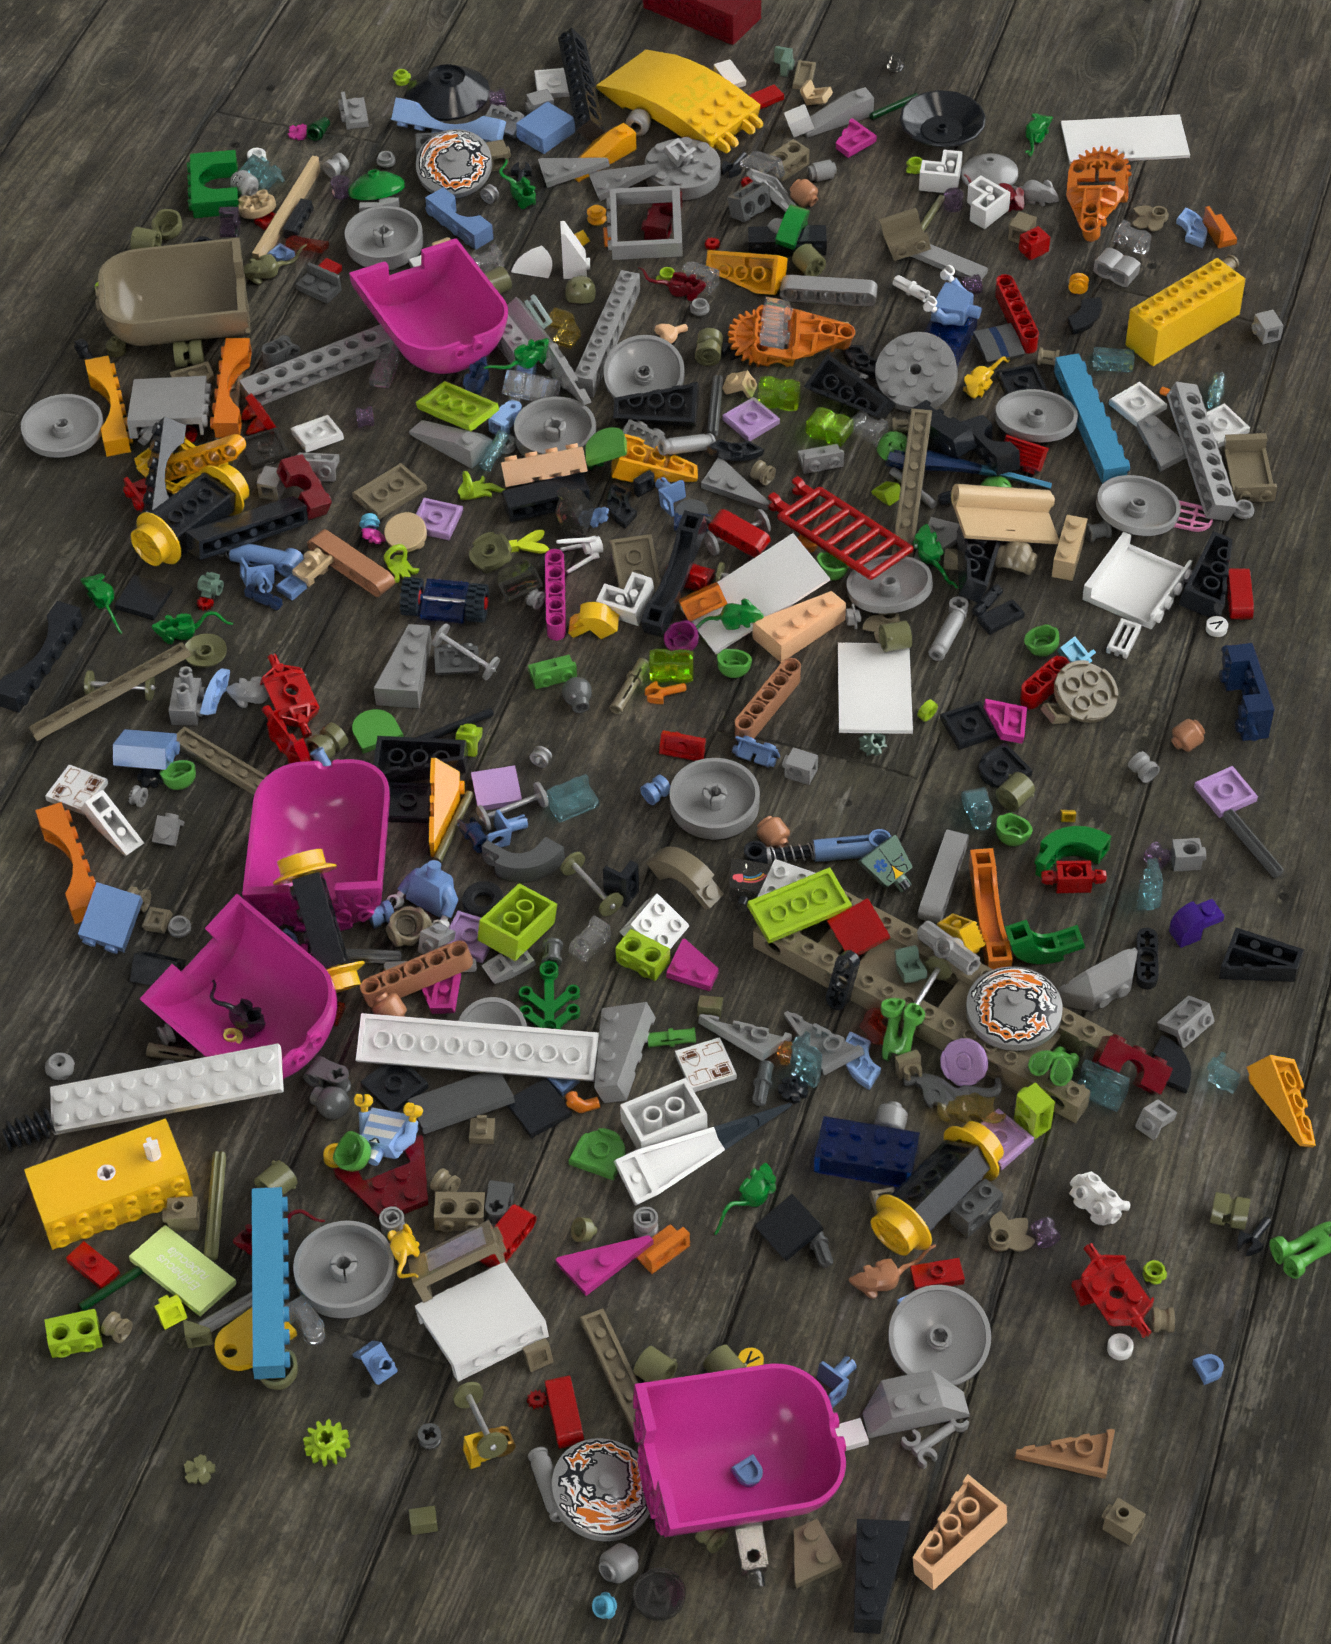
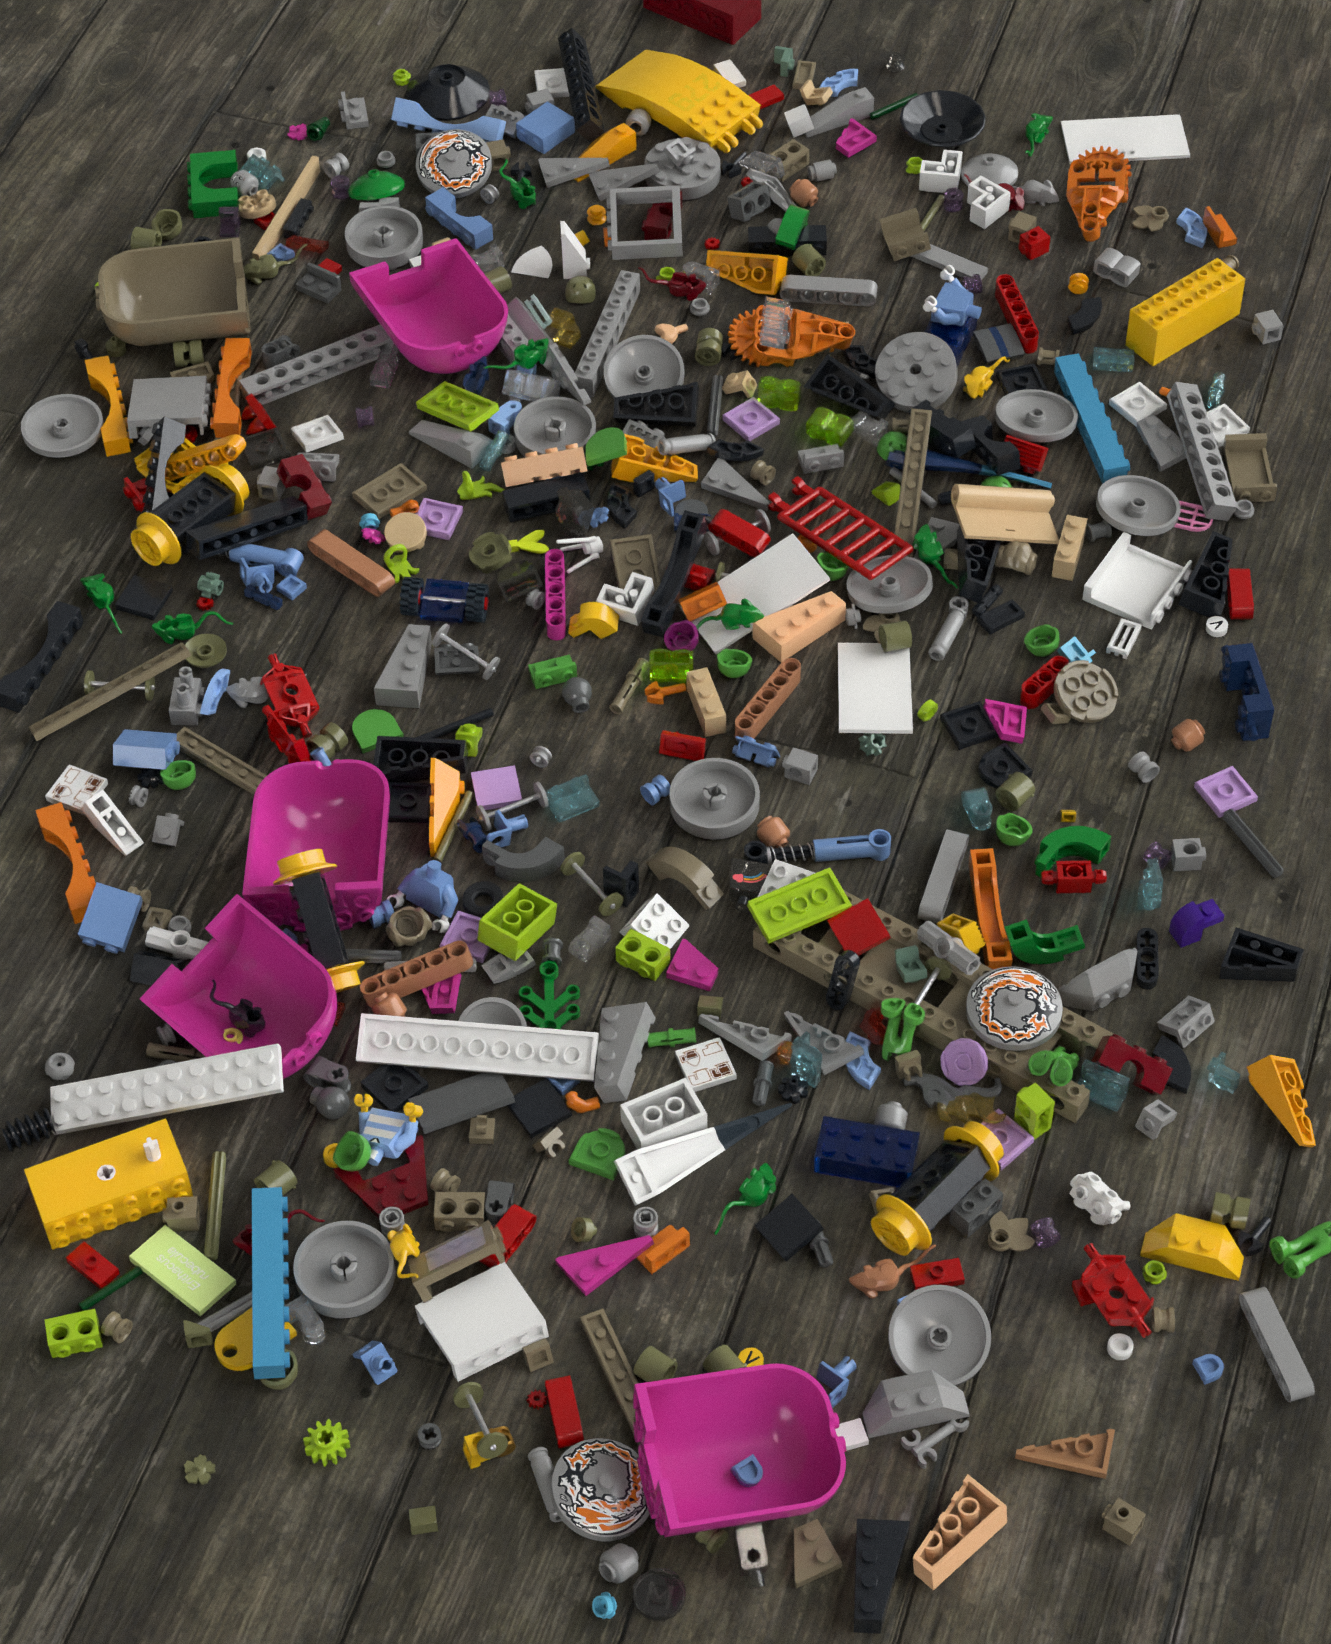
neon yellow tile [154,1294,188,1330] -> none
tan hips [292,548,334,587] -> none
light grey bracket [418,923,456,954] -> none
sand green torso [857,835,913,893] -> none
white axle [892,275,930,302] -> none
clear leg [1113,220,1152,254] -> none
none -> white piece [145,926,208,960]
none -> orange arm [389,499,419,518]
none -> tile [532,1127,565,1158]
none -> tan brick [686,667,726,737]
none -> light blue tile [819,69,858,97]
none -> yellow wedge [1140,1213,1244,1281]
none -> light grey beam [1239,1287,1315,1402]

